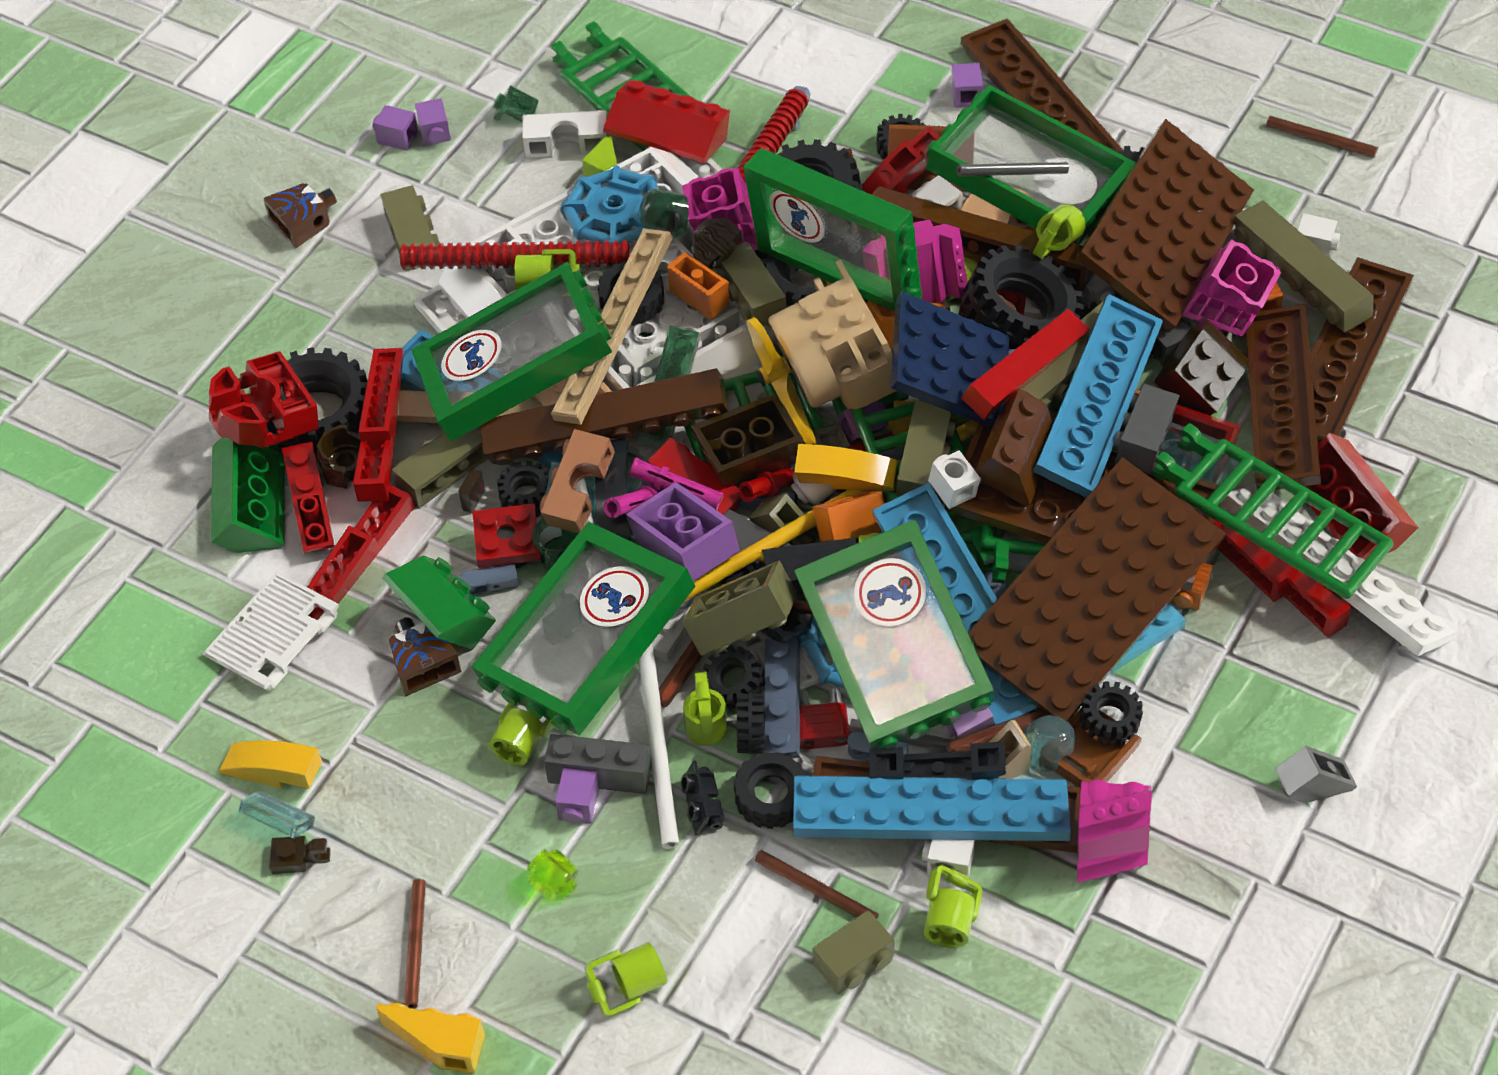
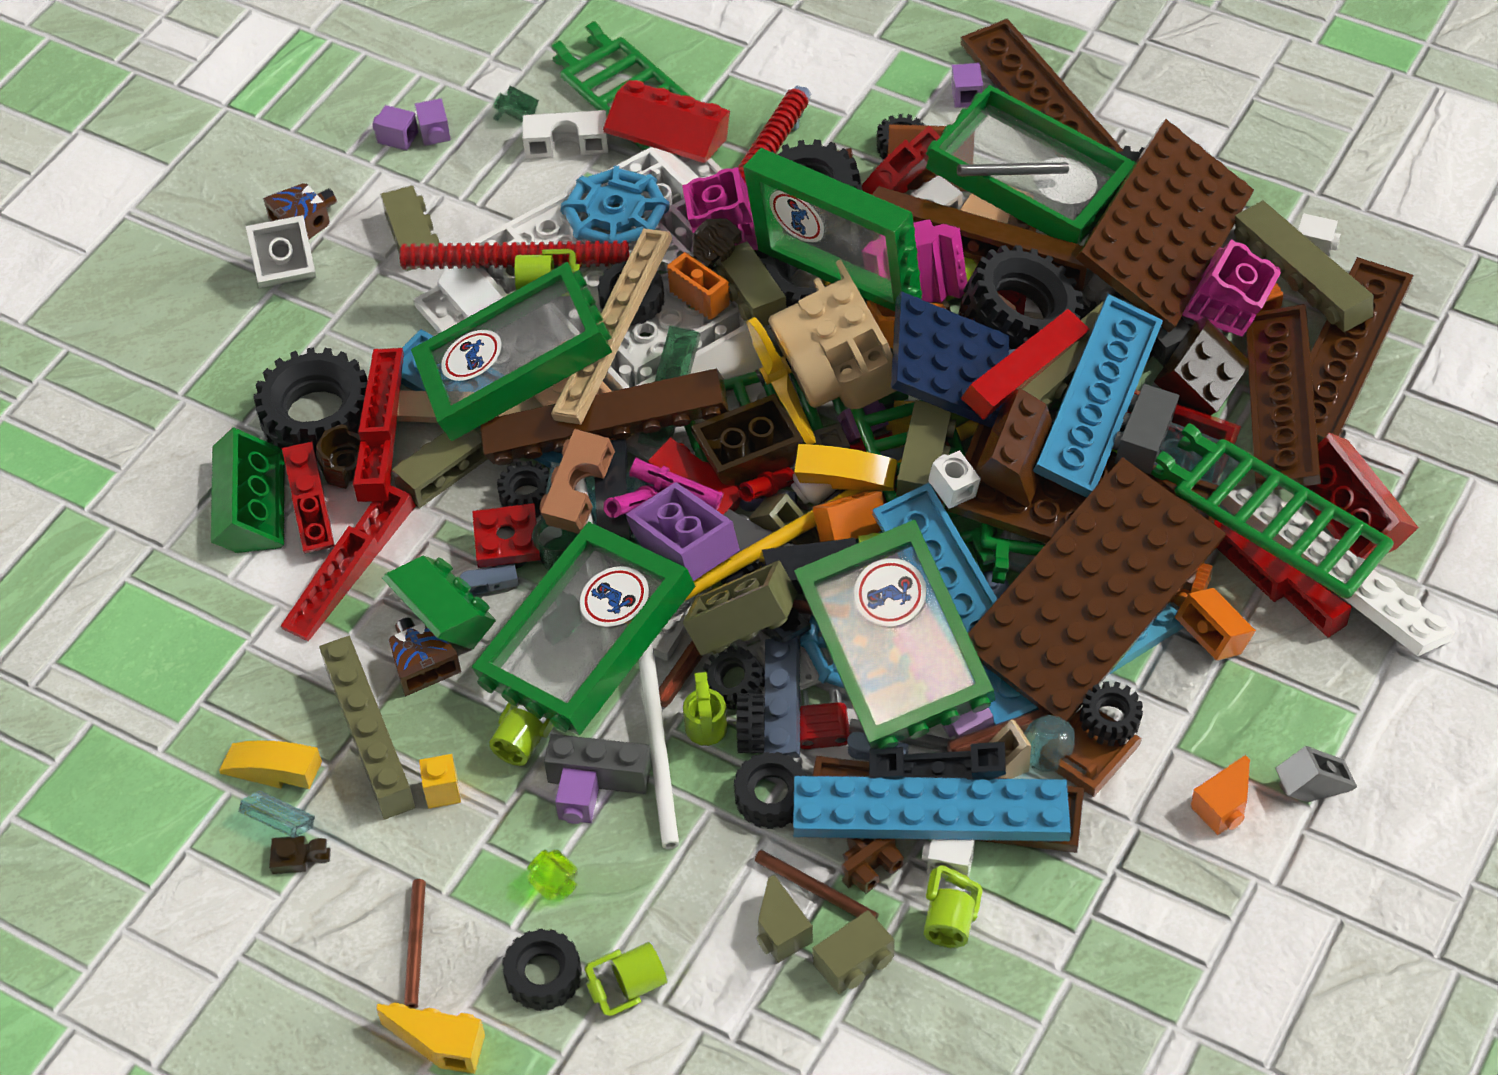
white window [202,572,339,691] -> none
red connector [209,351,318,448] -> none
dark brown tile [458,469,485,513] -> none
lime slope [582,136,617,177] -> none
clear green helmet [639,188,689,240] -> none
black hinge [681,760,725,836] -> none
lime piece [1033,204,1085,259] -> none
dark pink slope [1077,780,1152,883] -> none
copper bar [1266,115,1378,158] -> none
none -> white brick [246,215,316,288]
none -> olive brick [319,635,416,820]
none -> yellow brick [419,754,461,809]
none -> black tyre [502,928,582,1011]
none -> olive slope [756,875,813,963]
none -> reddish brown hips [842,838,904,893]
none -> orange brick [1175,588,1256,661]
none -> orange slope [1191,755,1250,835]

